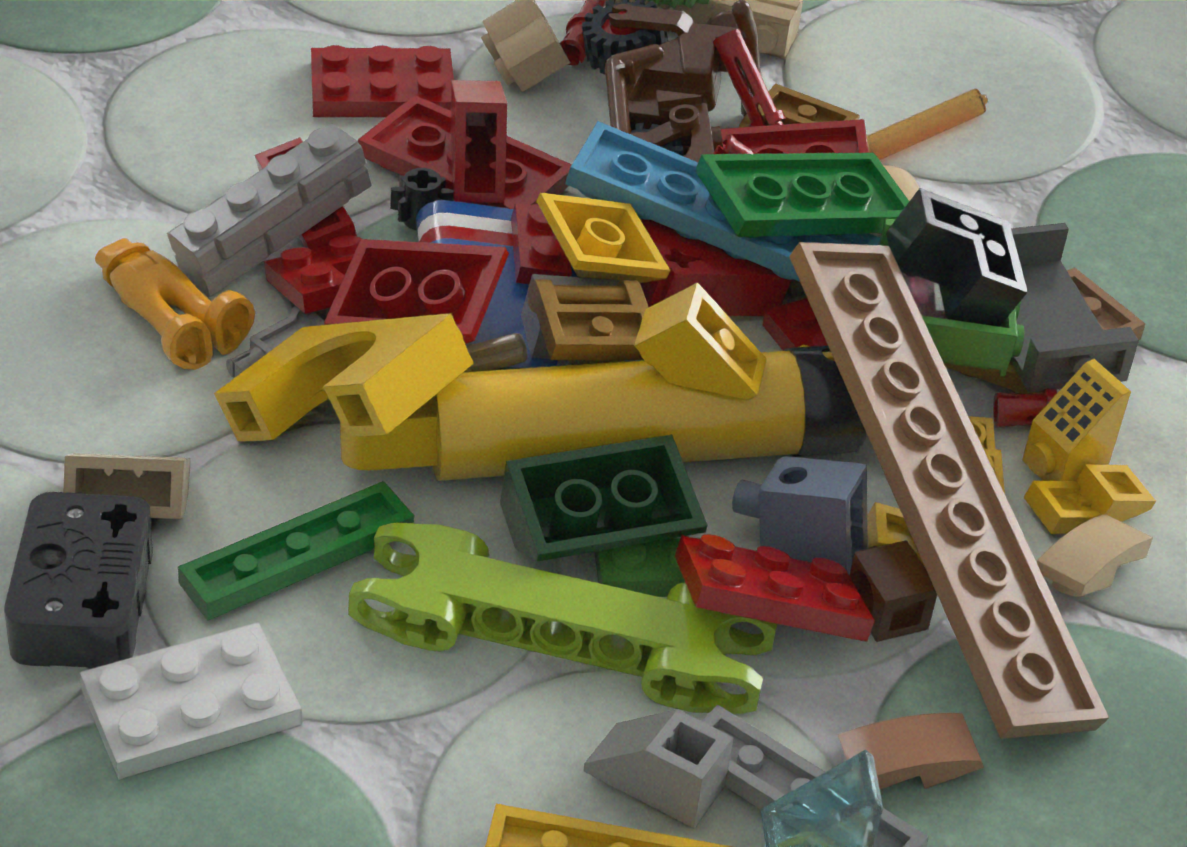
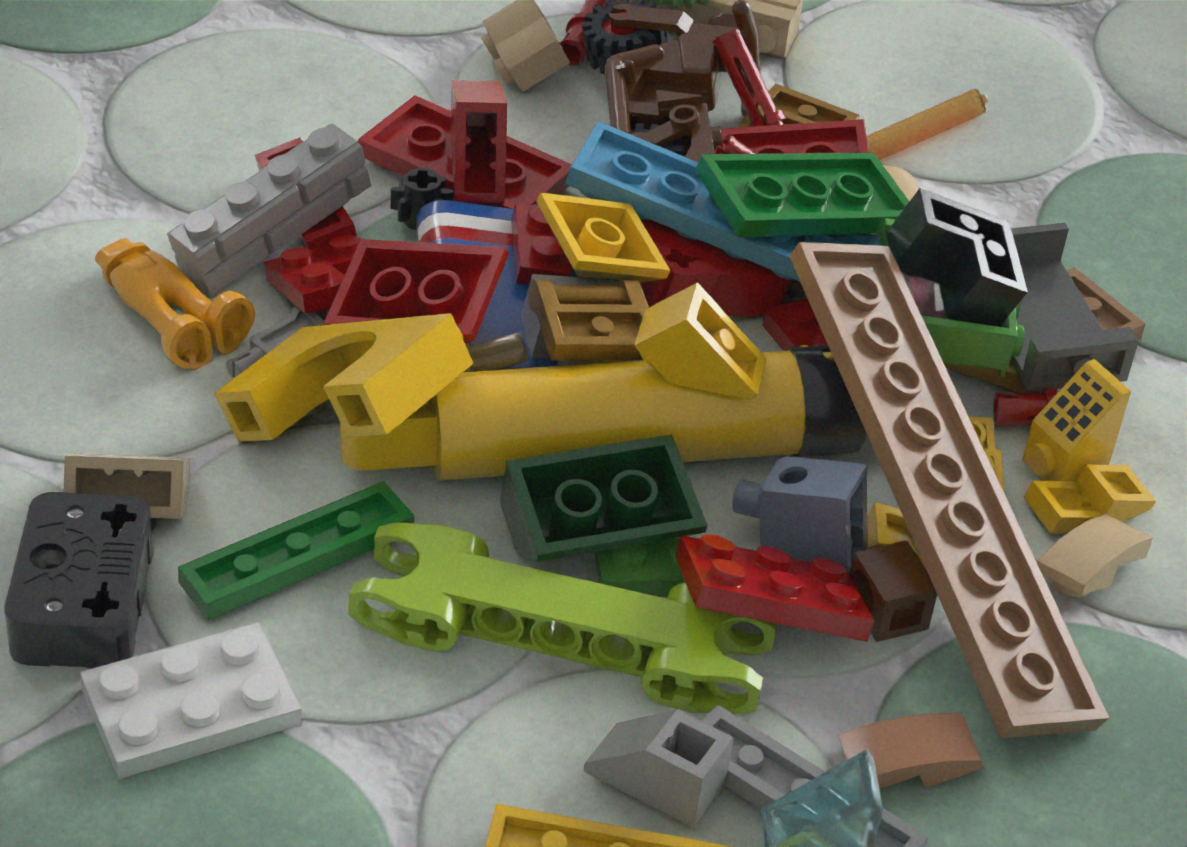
red plate [311,45,454,117] -> none

